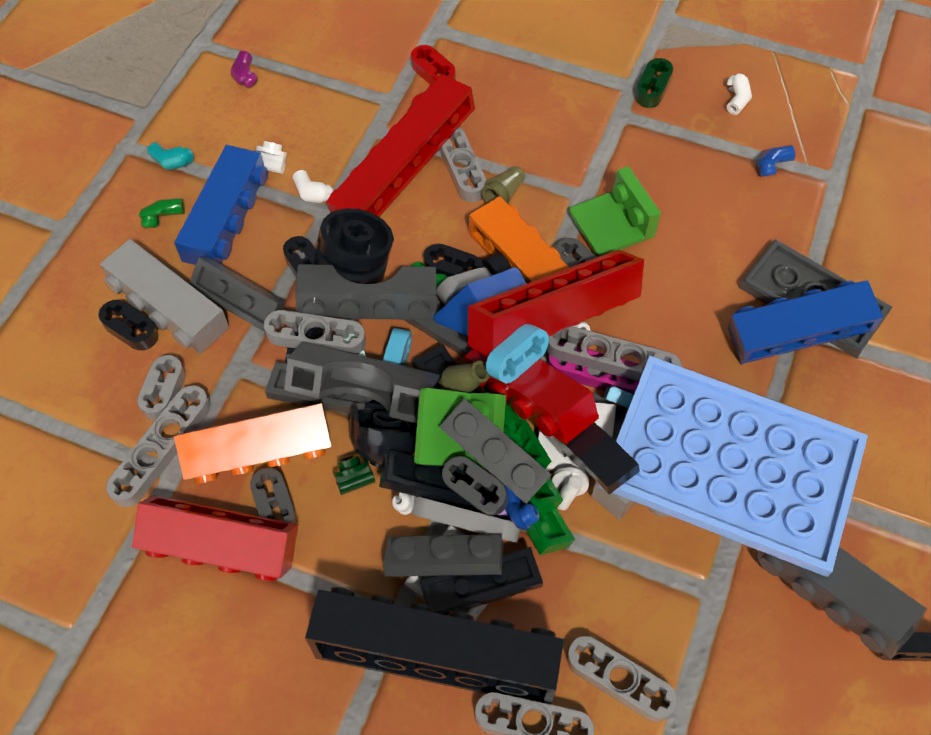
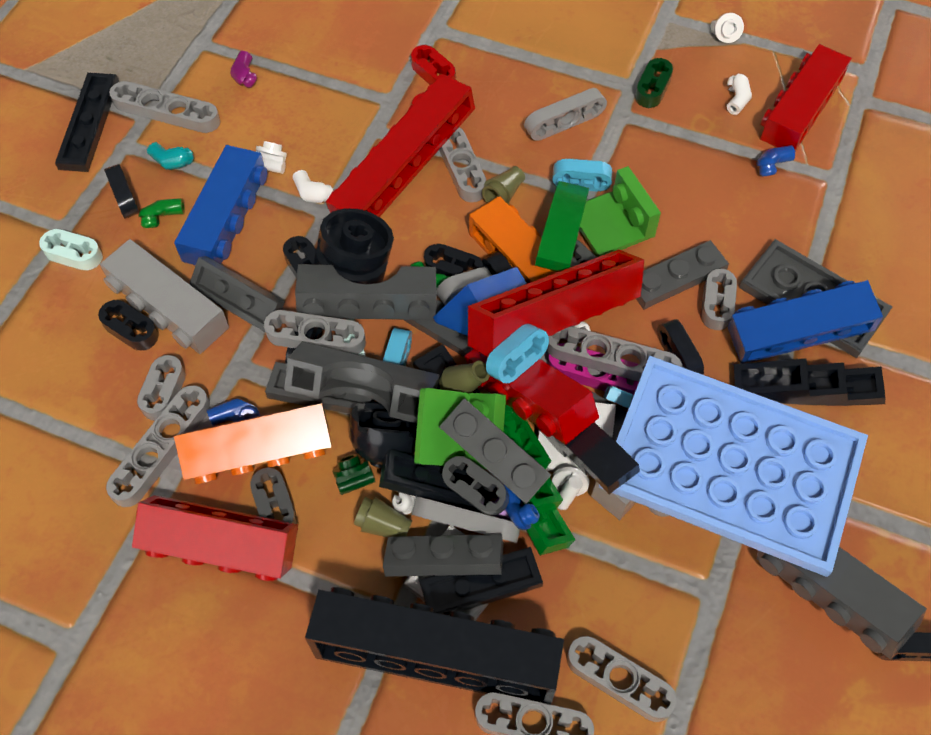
none -> light aqua beam [39,229,103,270]
none -> black tile [55,72,119,172]
none -> black beam [104,164,139,219]
none -> light grey beam [109,81,220,133]
none -> blue arm [206,399,260,426]
none -> olive cone [354,497,413,537]
none -> light grey beam [524,88,607,141]
none -> green slope [535,181,589,271]
none -> medium azure beam [552,159,613,192]
none -> dark grey plate [636,240,729,310]
none -> black beam [657,319,704,375]
none -> light grey beam [701,269,737,330]
none -> white plate [711,13,744,43]
none -> black slope [734,358,886,406]
none -> red brick [760,44,852,152]

